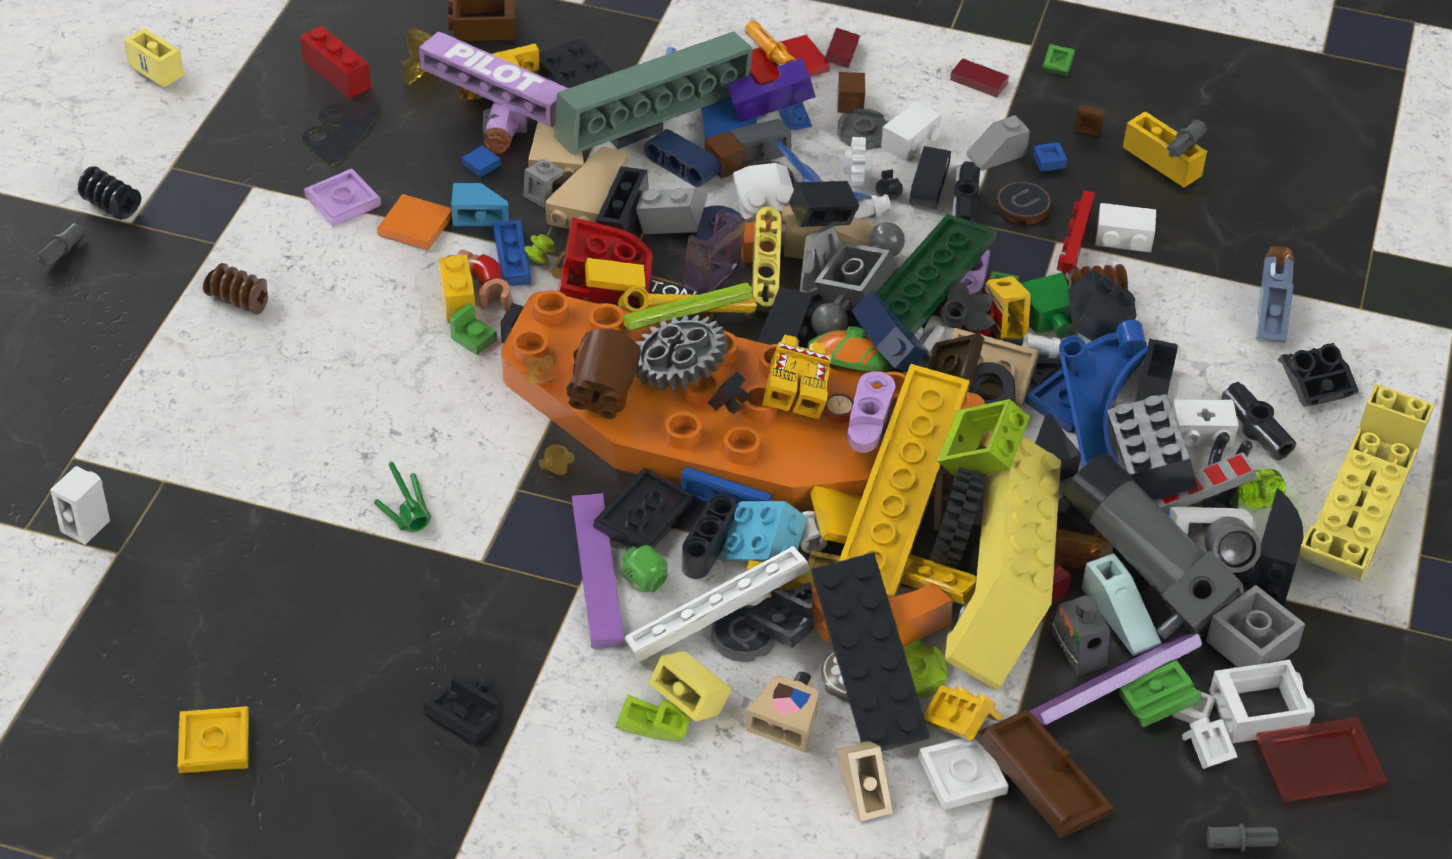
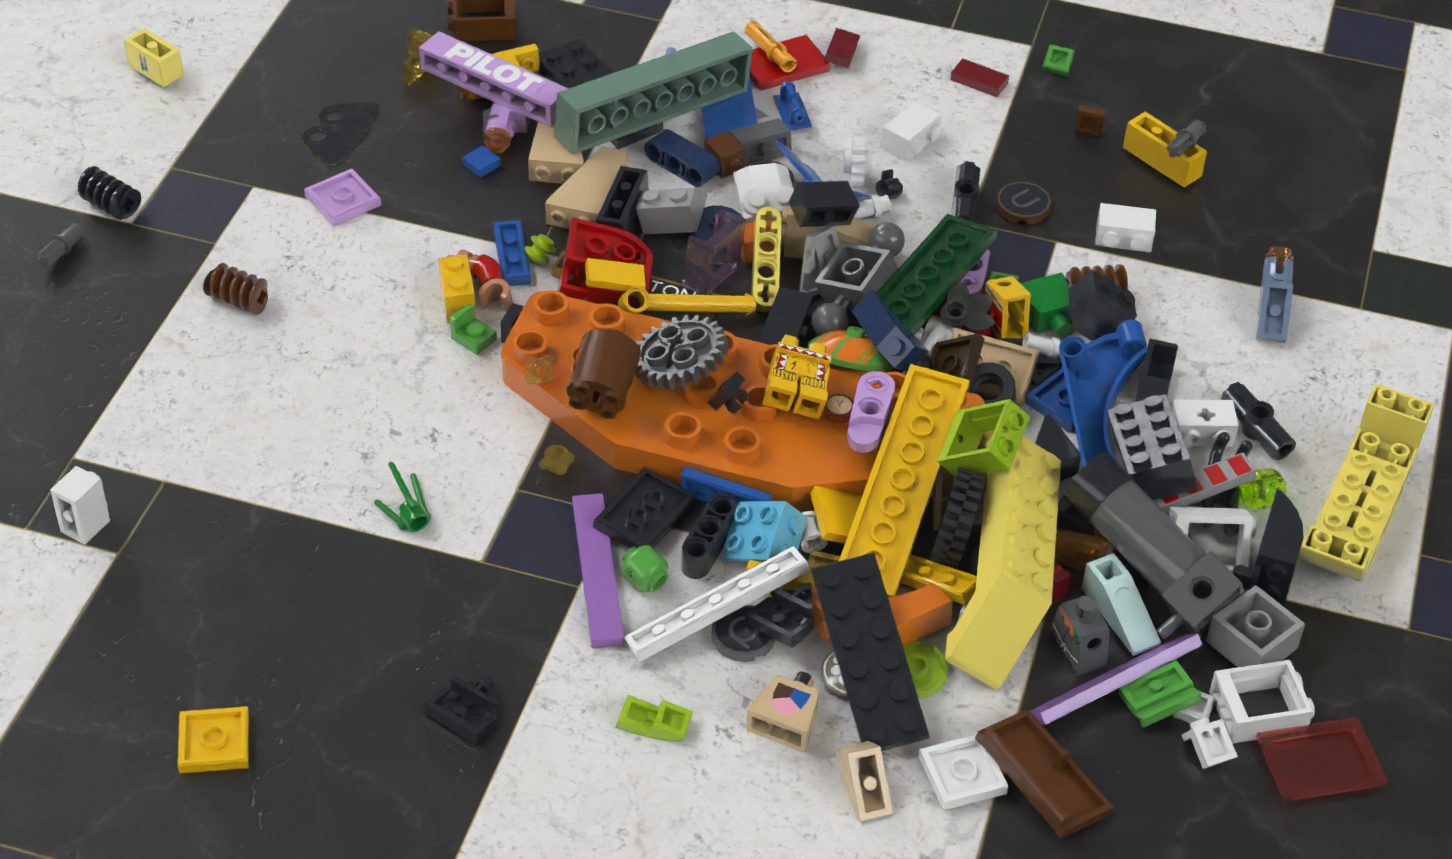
red brick [300,26,371,99] -> none
orange tile [377,194,452,250] -> none
dark azure slope [451,183,509,226] -> none
light grey bracket [523,159,563,208] -> none
lime axle [623,283,753,331] -> none
light yellow brick [648,651,732,722] -> none
dark purple arch [726,58,816,123] -> none
reddish brown brick [837,72,865,113] -> none
dark grey tile [837,108,889,150] -> none
black beam [909,146,951,209] -> none
yellow bracket [923,685,1003,741] -> none
light grey slope [967,115,1030,171] -> none
blue plate [1032,143,1067,171] -> none
red plate [1057,191,1095,277] -> none
flat silver piece [1204,516,1261,573] -> none
dark grey axle [1207,823,1278,851] -> none
black slope [1277,343,1359,407] -> none

